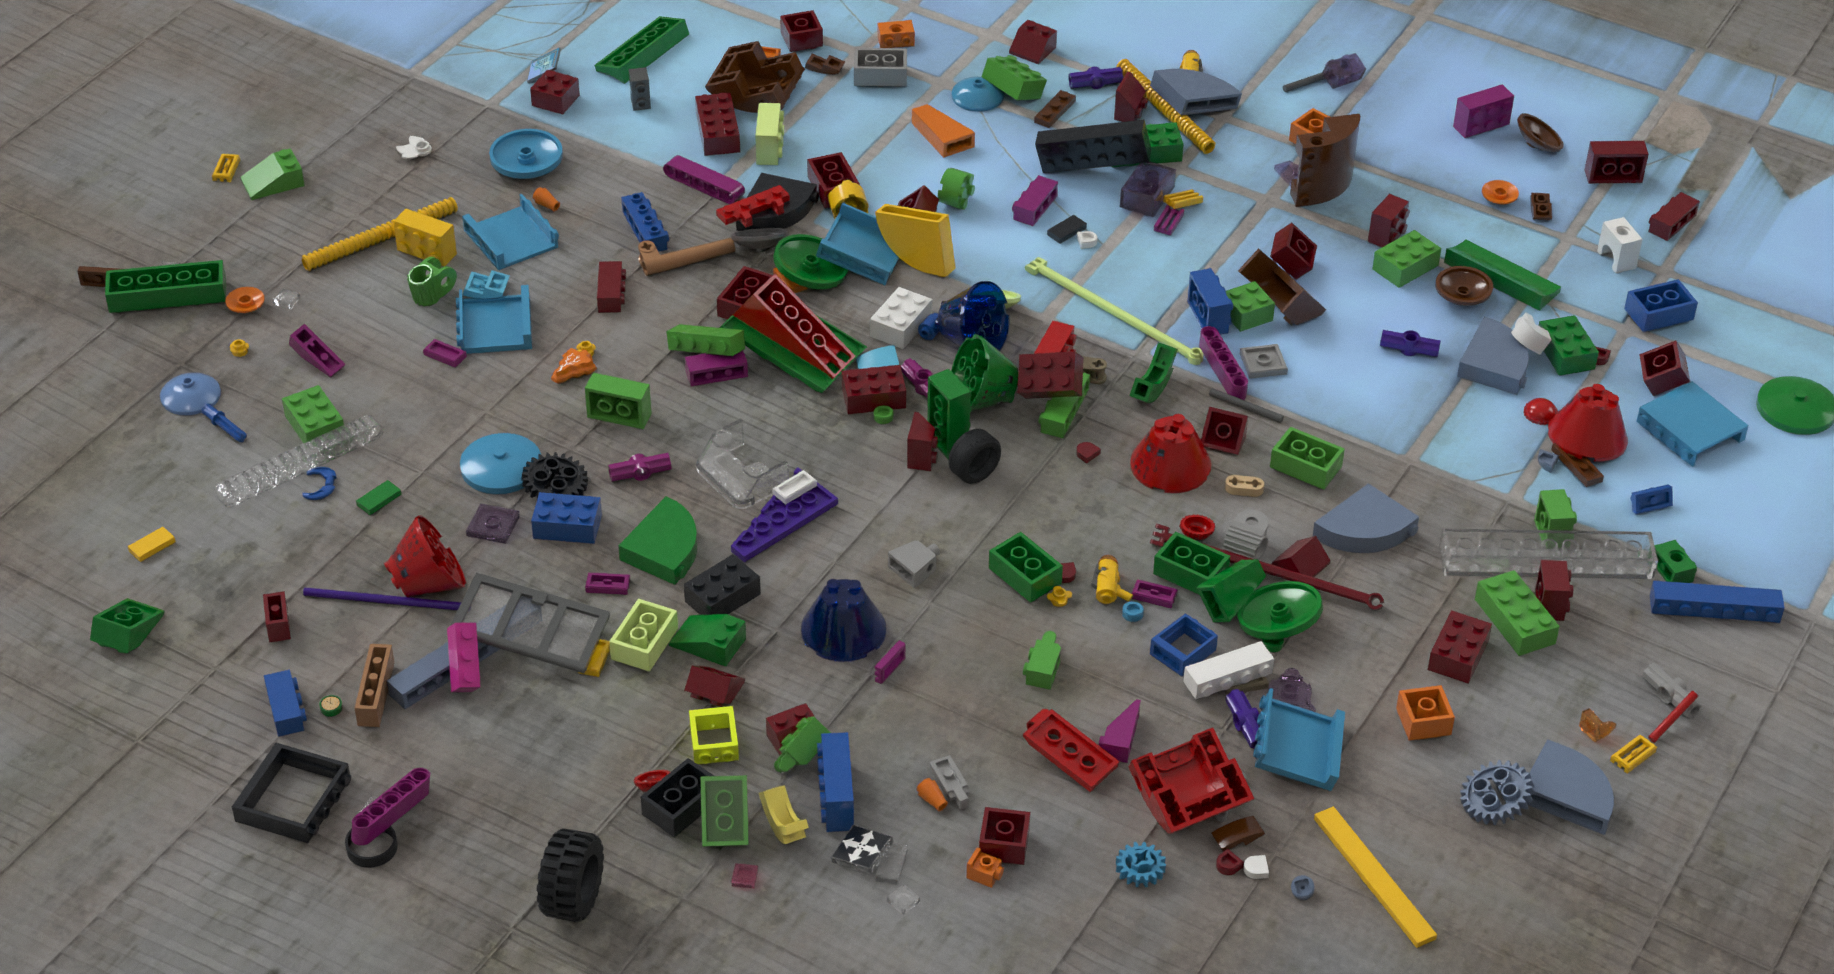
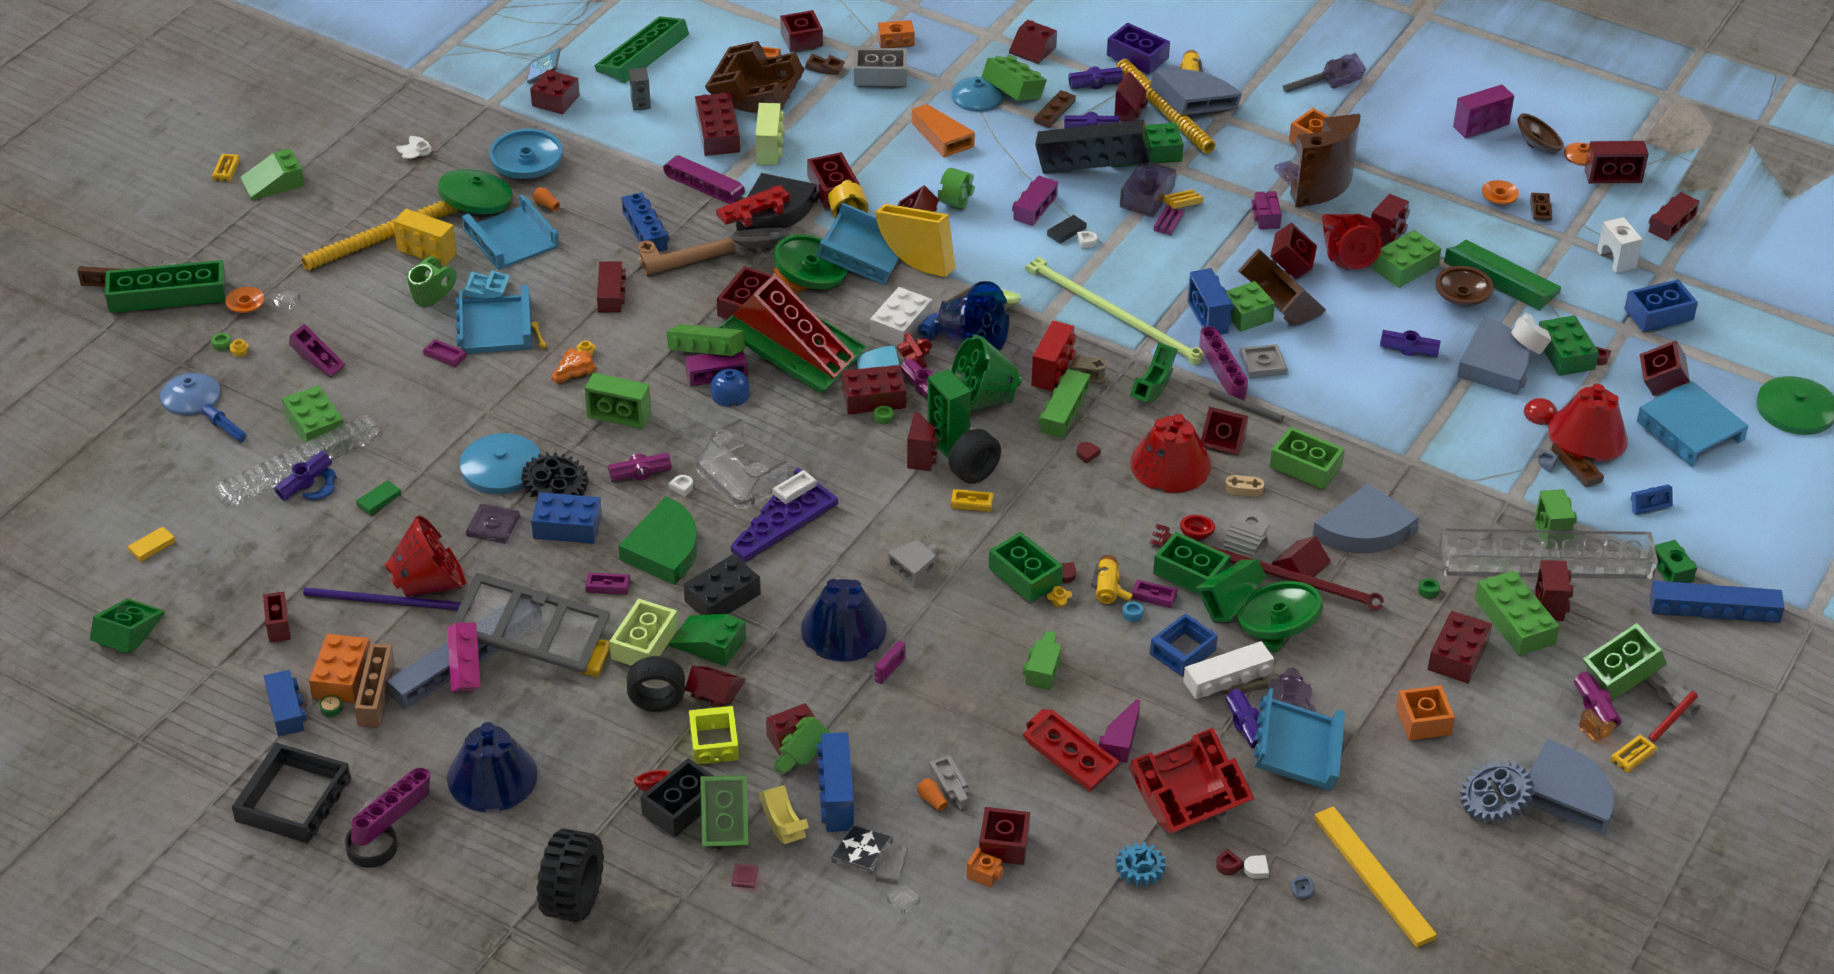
dark red brick [1017,351,1084,399] -> none
reddish brown slope [1211,816,1265,852] -> none
none -> bright green tile [211,333,232,351]
none -> dark purple piece [274,450,332,501]
none -> orange brick [309,634,370,703]
none -> green dish [438,169,512,214]
none -> clear blue cone [447,722,537,812]
none -> yellow hinge [531,321,546,349]
none -> black tyre [627,656,685,712]
none -> white tile [668,475,693,497]
none -> blue cylinder [711,369,750,407]
none -> red hips [897,333,932,369]
none -> yellow tile [951,489,994,512]
none -> dark purple piece [1064,112,1119,128]
none -> dark purple brick [1107,23,1170,74]
none -> magenta brick [1251,191,1282,229]
none -> red plant [1322,213,1382,271]
none -> green tile [1418,579,1440,599]
none -> orange dish [1564,142,1589,166]
none -> magenta piece [1574,671,1622,732]
none -> bright green brick [1583,623,1667,700]

